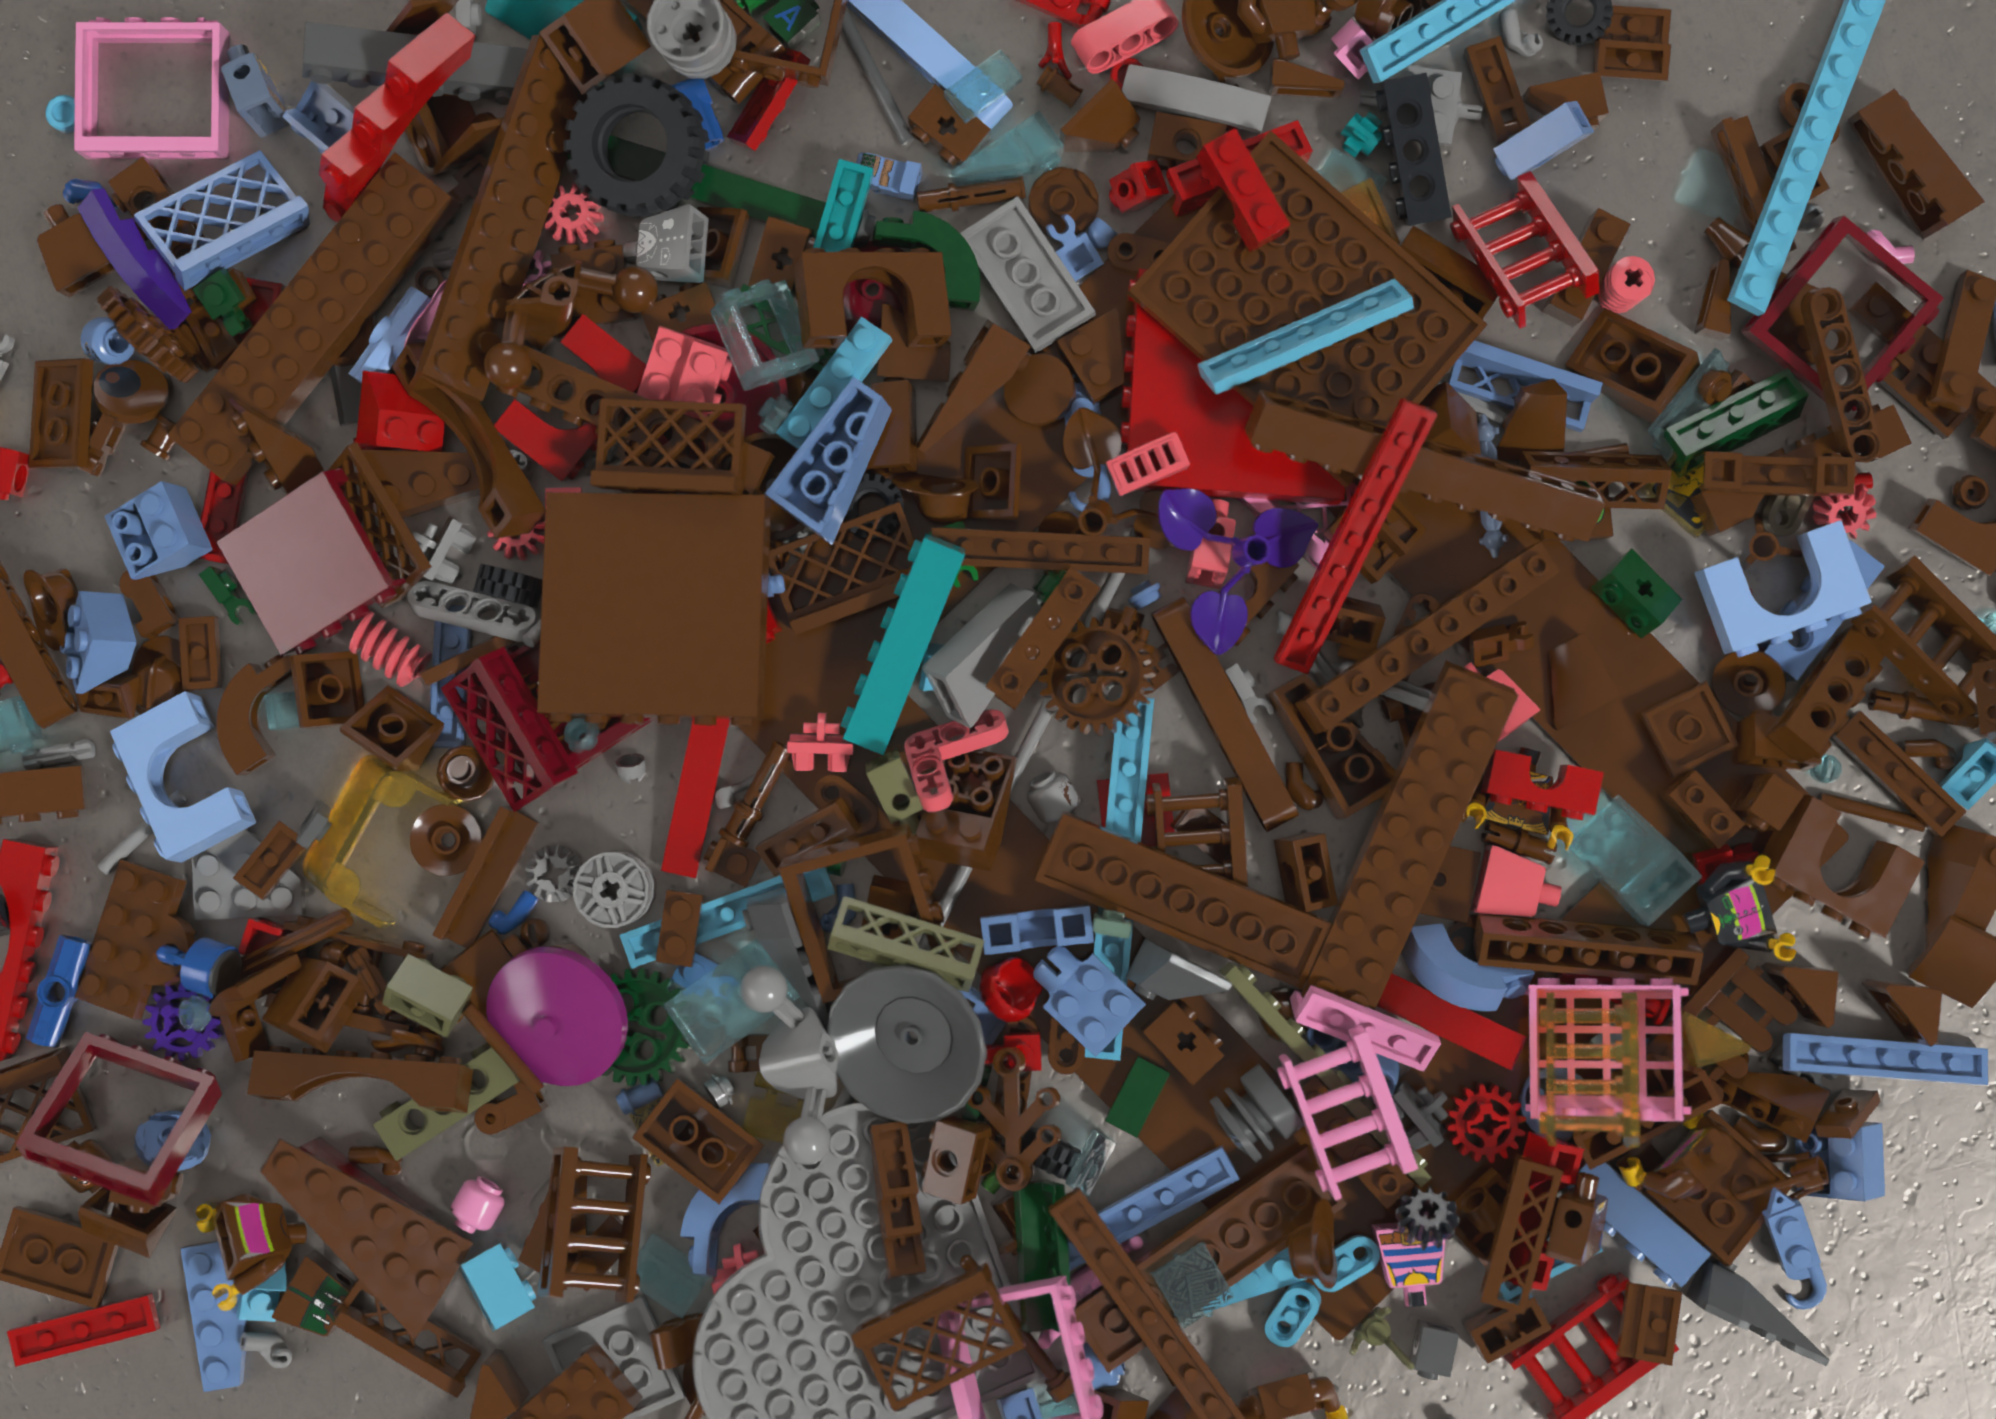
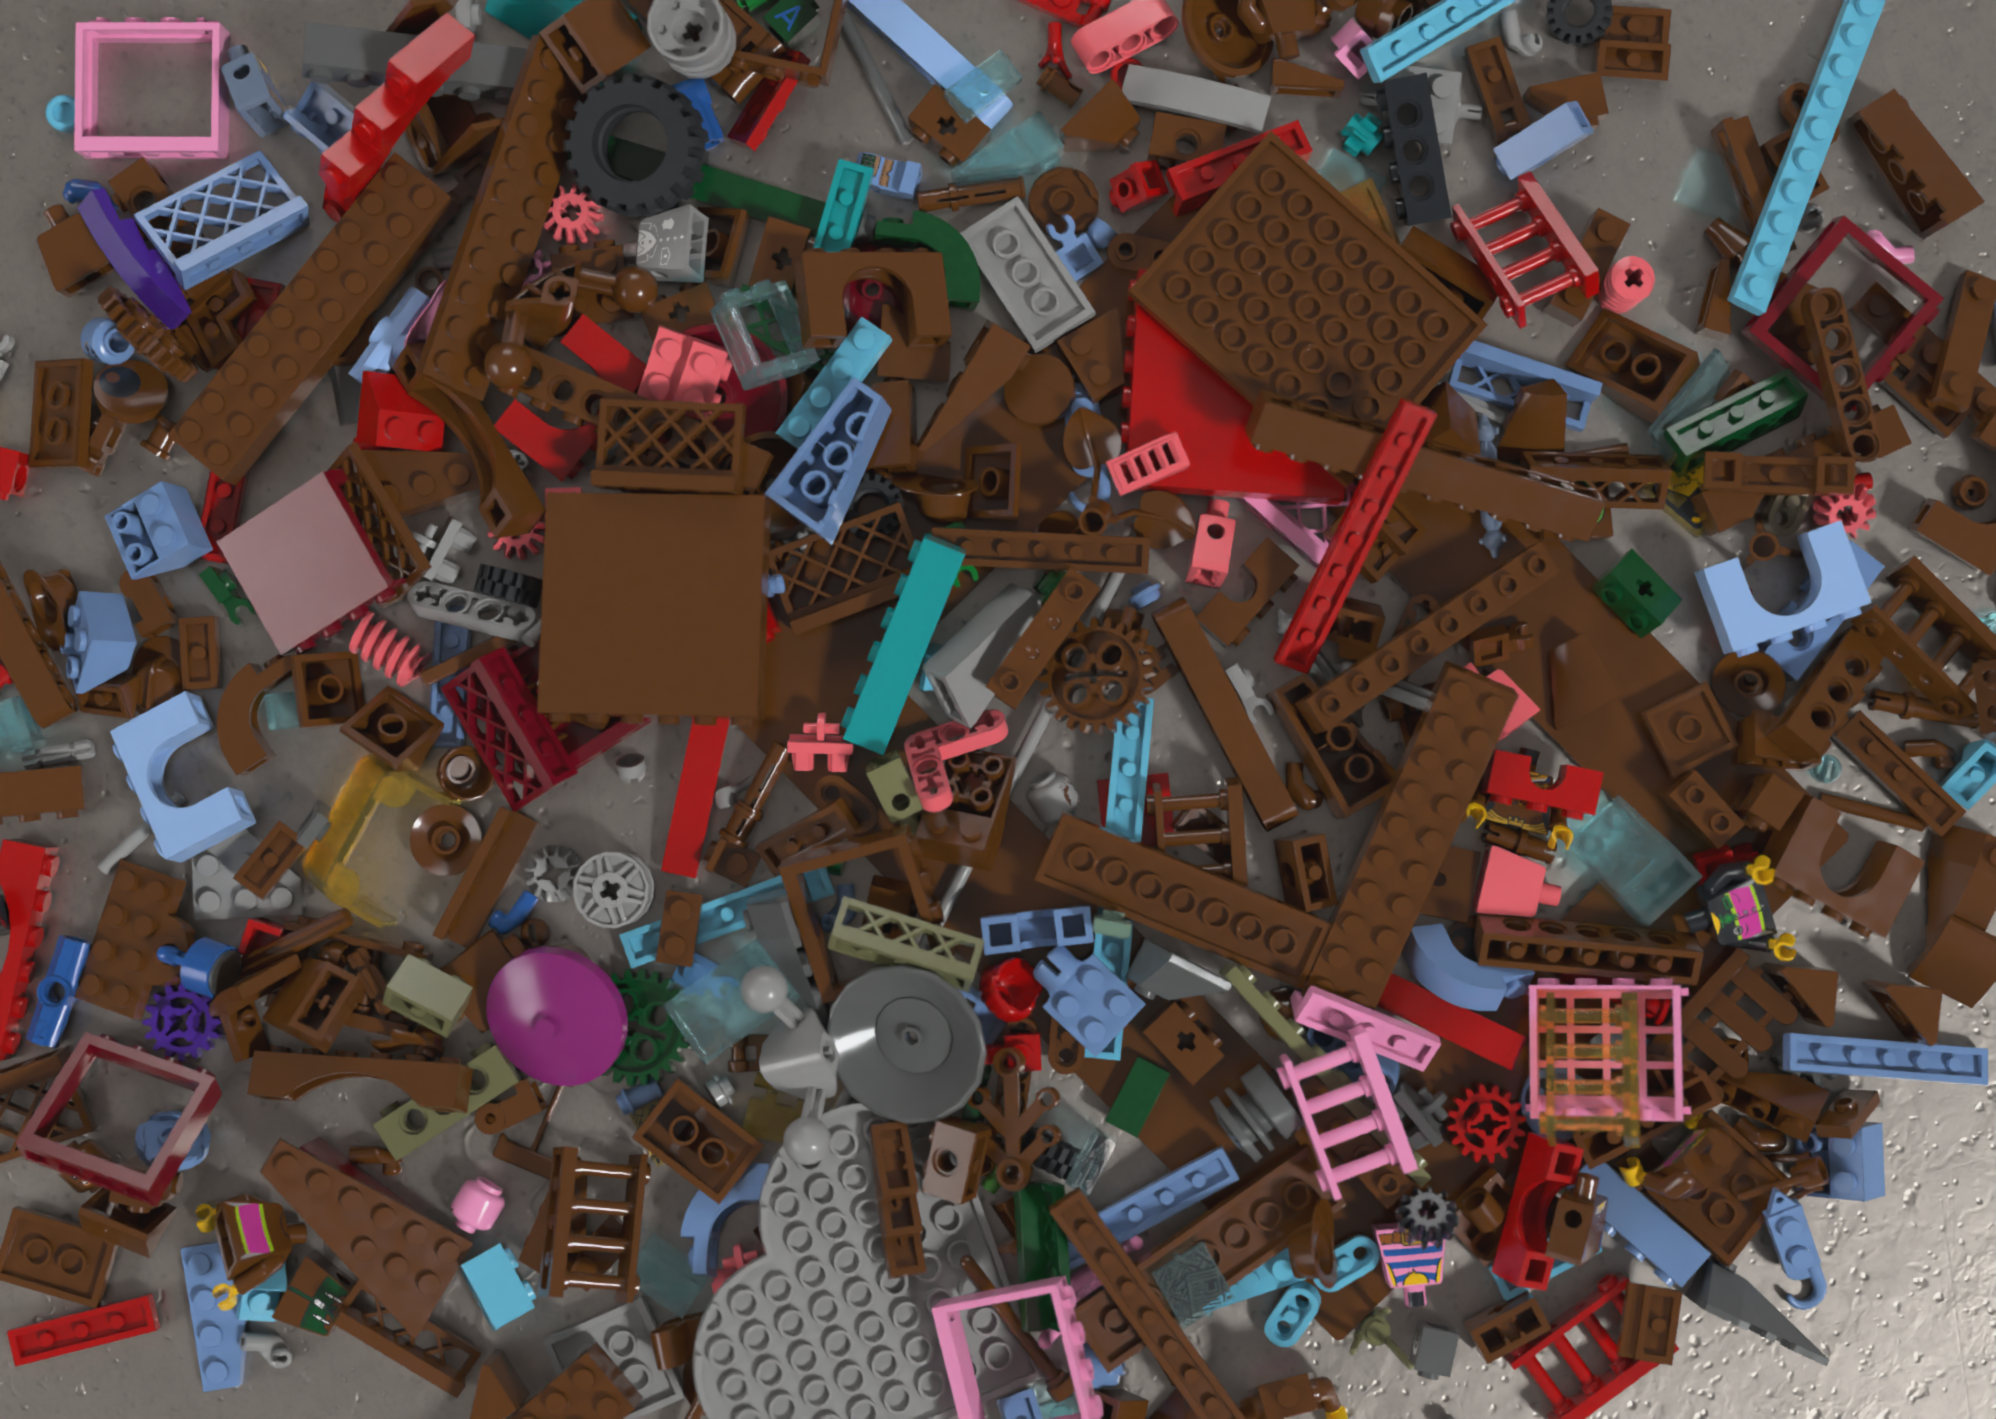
clear light blue plate [179,996,212,1031] -> none
dark green plate [192,269,253,336] -> none
reddish brown slope [227,398,325,495] -> none
reddish brown bar [462,1004,545,1096] -> none
clear light blue plate [564,718,599,753] -> none
clear light blue plate [758,393,793,435] -> none
reddish brown fence [851,1262,1026,1412] -> none
dark purple plant [1158,489,1319,655] -> none
red arch [1196,128,1290,253] -> none
medium azure plate [1198,279,1414,395] -> none
reddish brown fence [1479,1154,1563,1314] -> none
clear yellow slope [1681,1010,1751,1068] -> none
reddish brown plate [1698,370,1732,406] -> none
none -> reddish brown piece [492,1085,574,1180]

